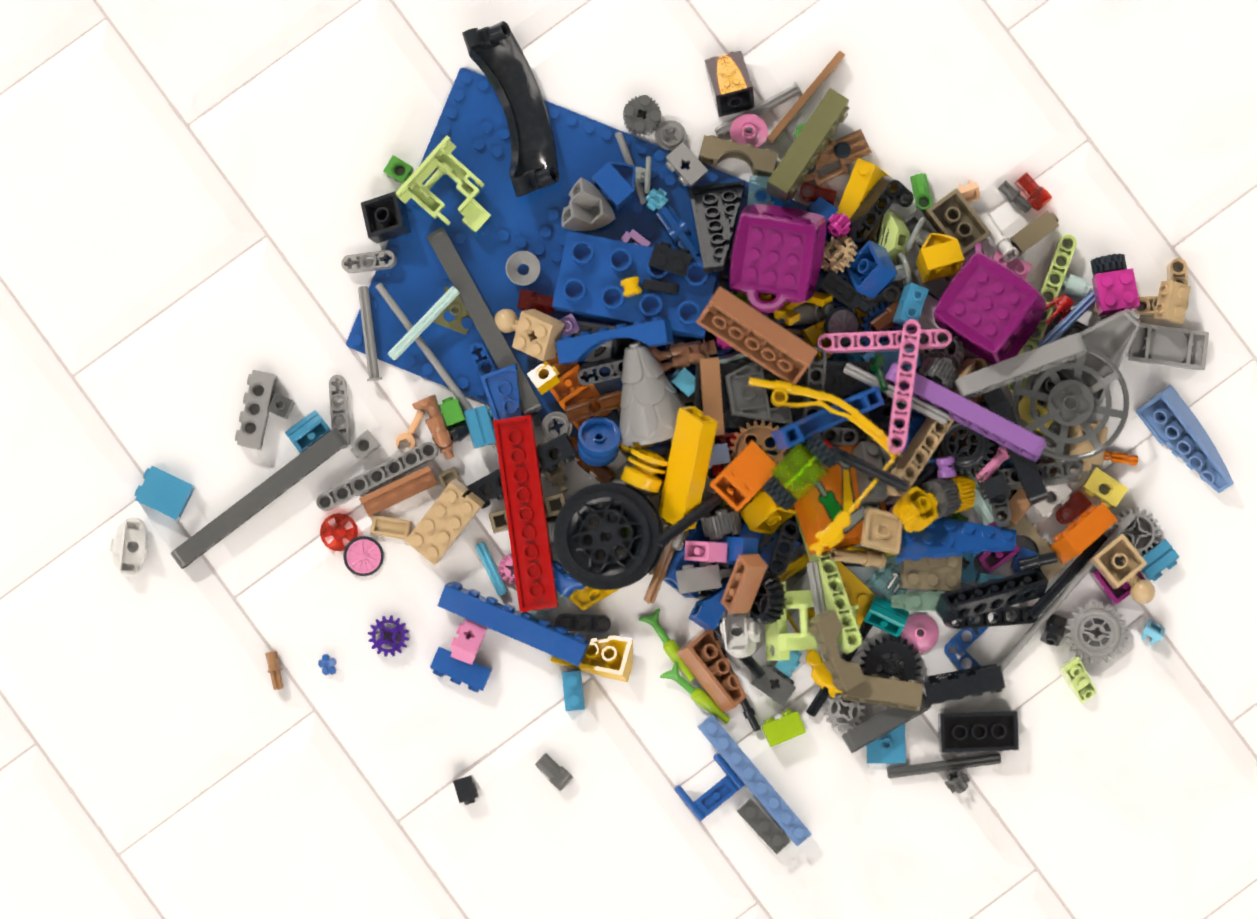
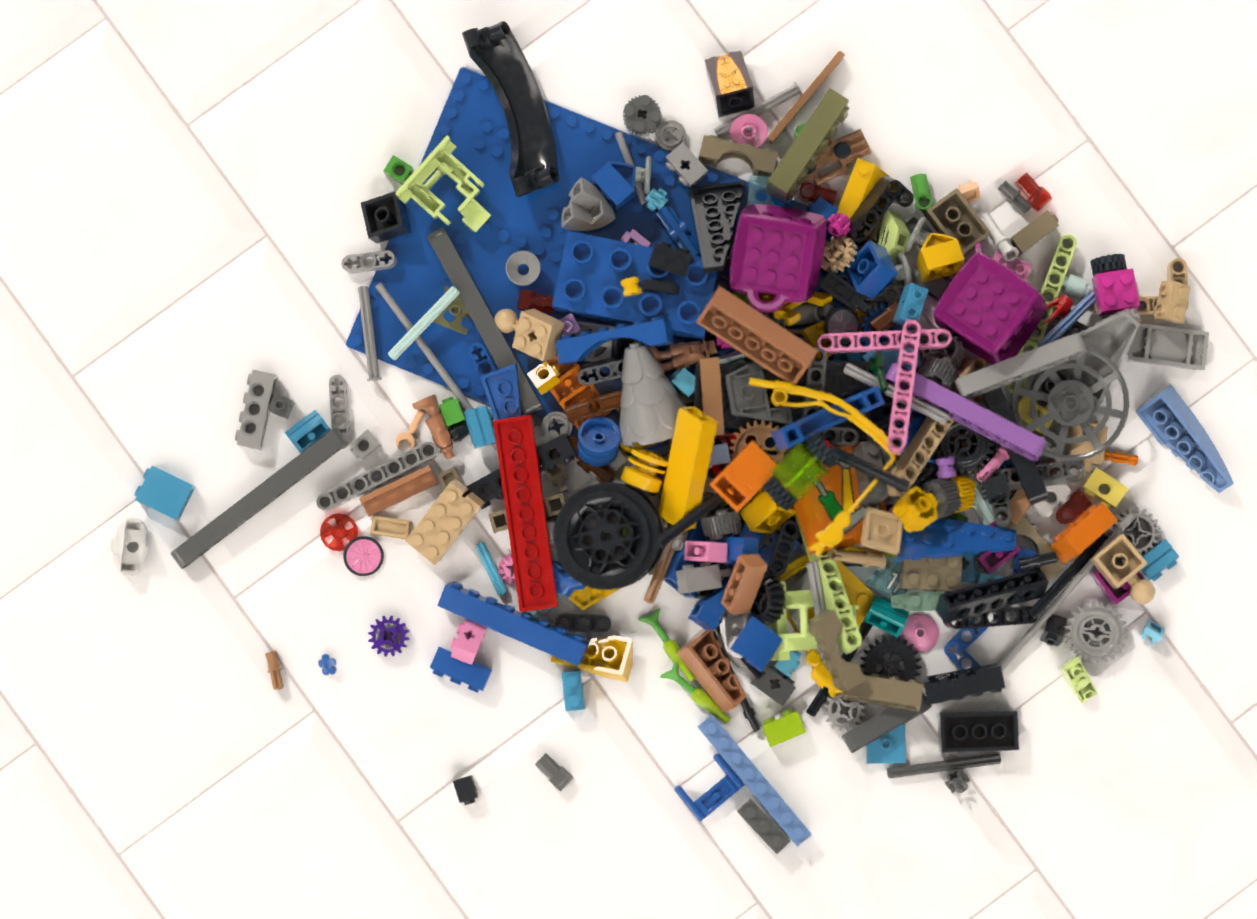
none -> blue slope [730,616,783,672]

